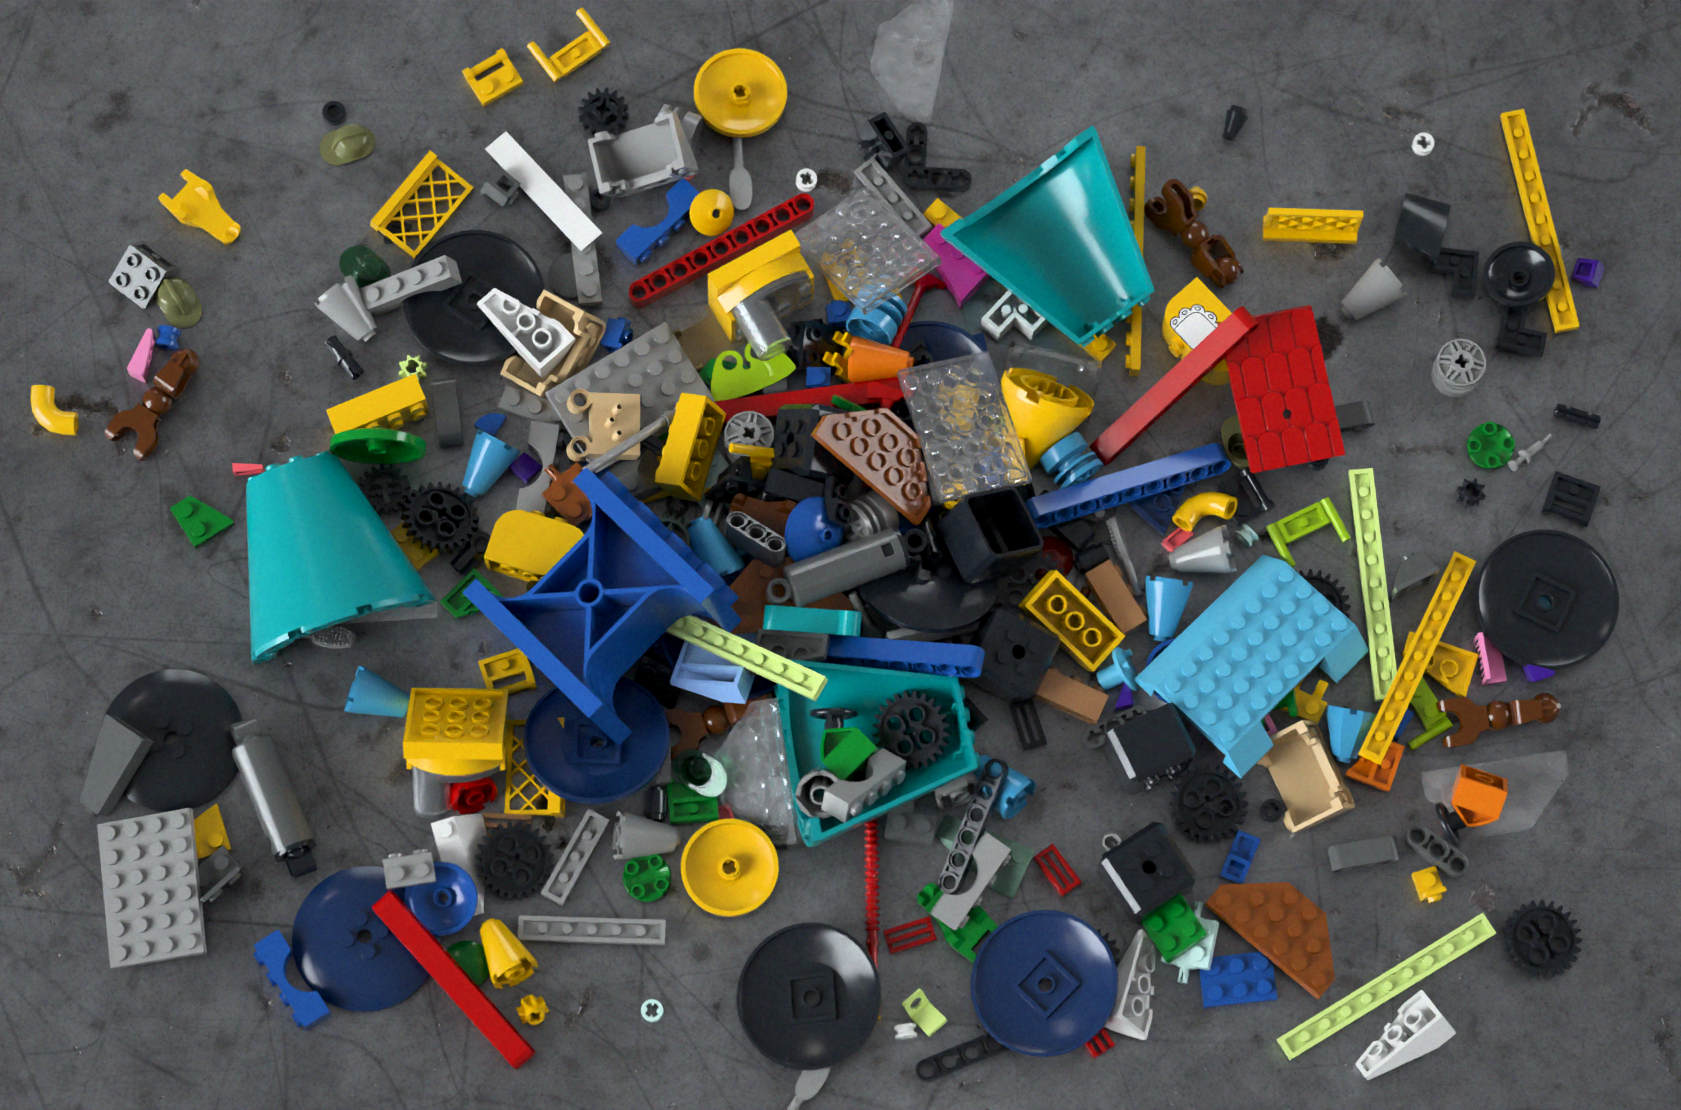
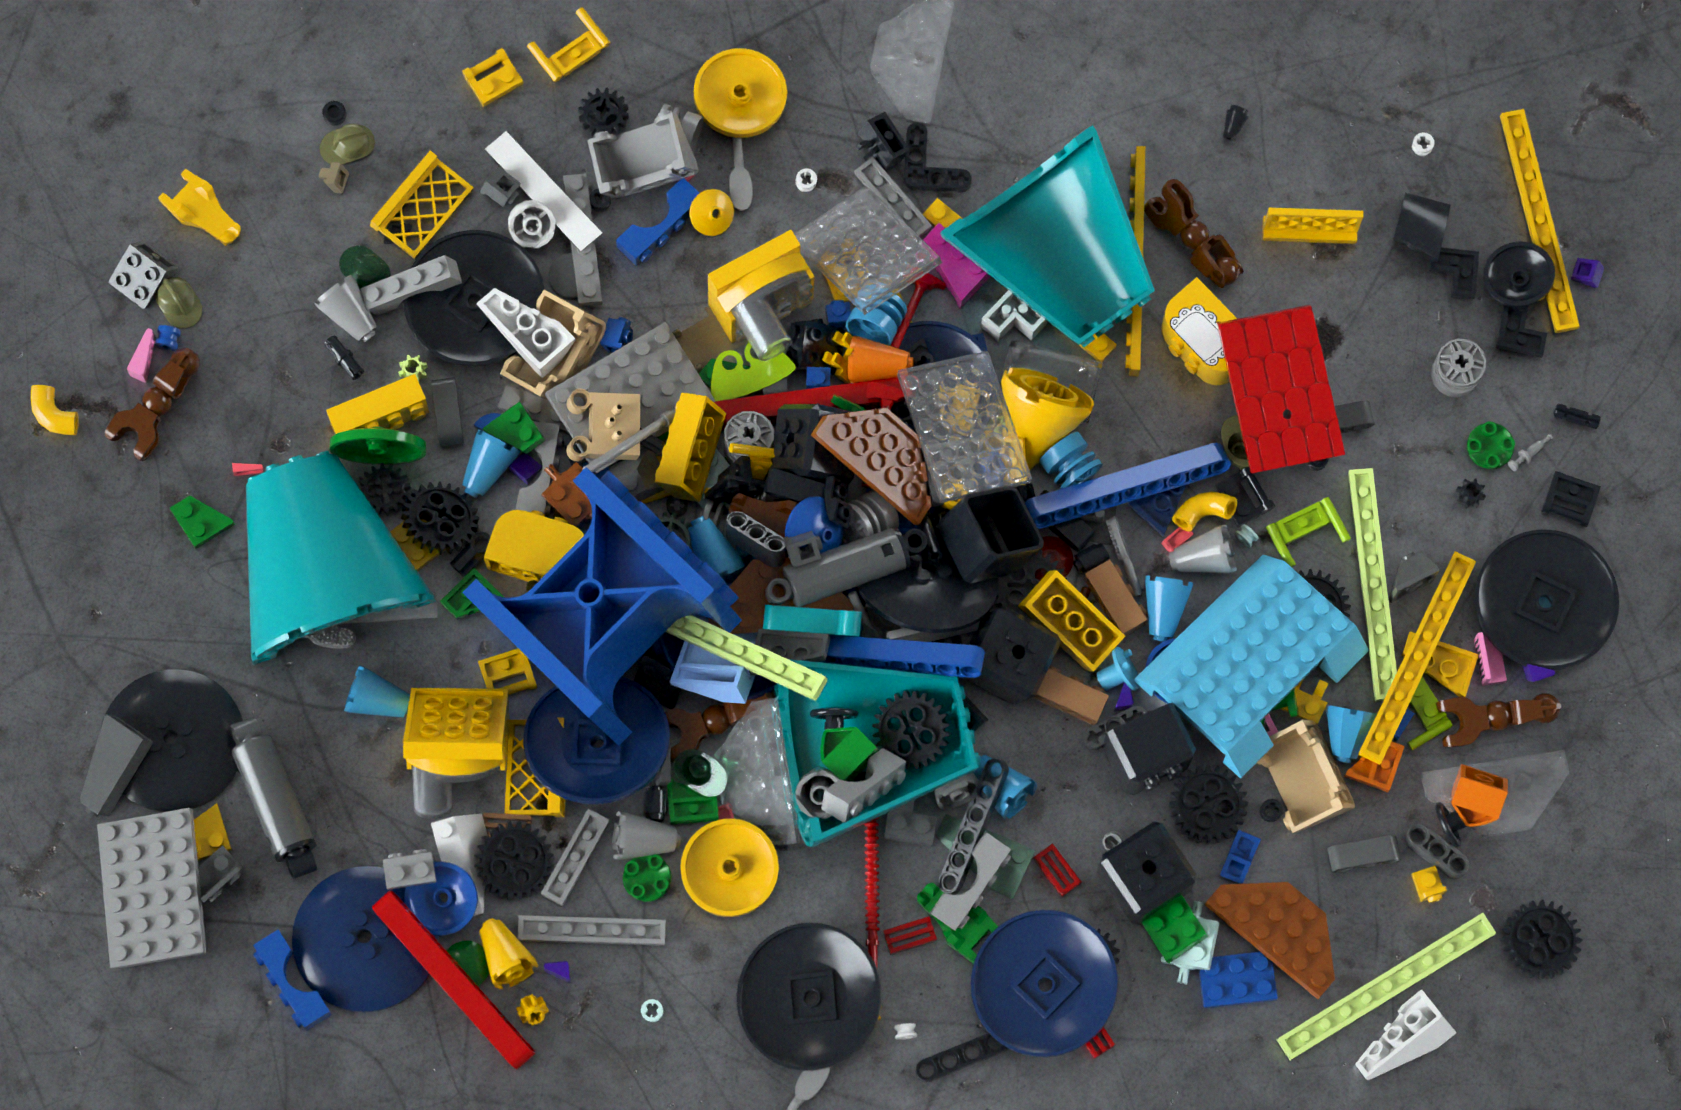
red cylinder [448,771,498,815] -> none
red beam [628,193,814,308] -> none
yellowish green bracket [902,988,947,1036] -> none
black tile [1009,698,1047,752] -> none
beam [1089,306,1259,466] -> none
white wedge [1105,930,1156,1040] -> none
yellow plate [1188,186,1207,211] -> none
light grey cone [1340,258,1407,321] -> none
none -> dark tan tile [319,162,349,194]
none -> green wing [483,401,545,454]
none -> white cylinder [508,200,556,248]
none -> dark purple slope [543,961,571,983]
none -> dark grey brick [783,531,823,568]

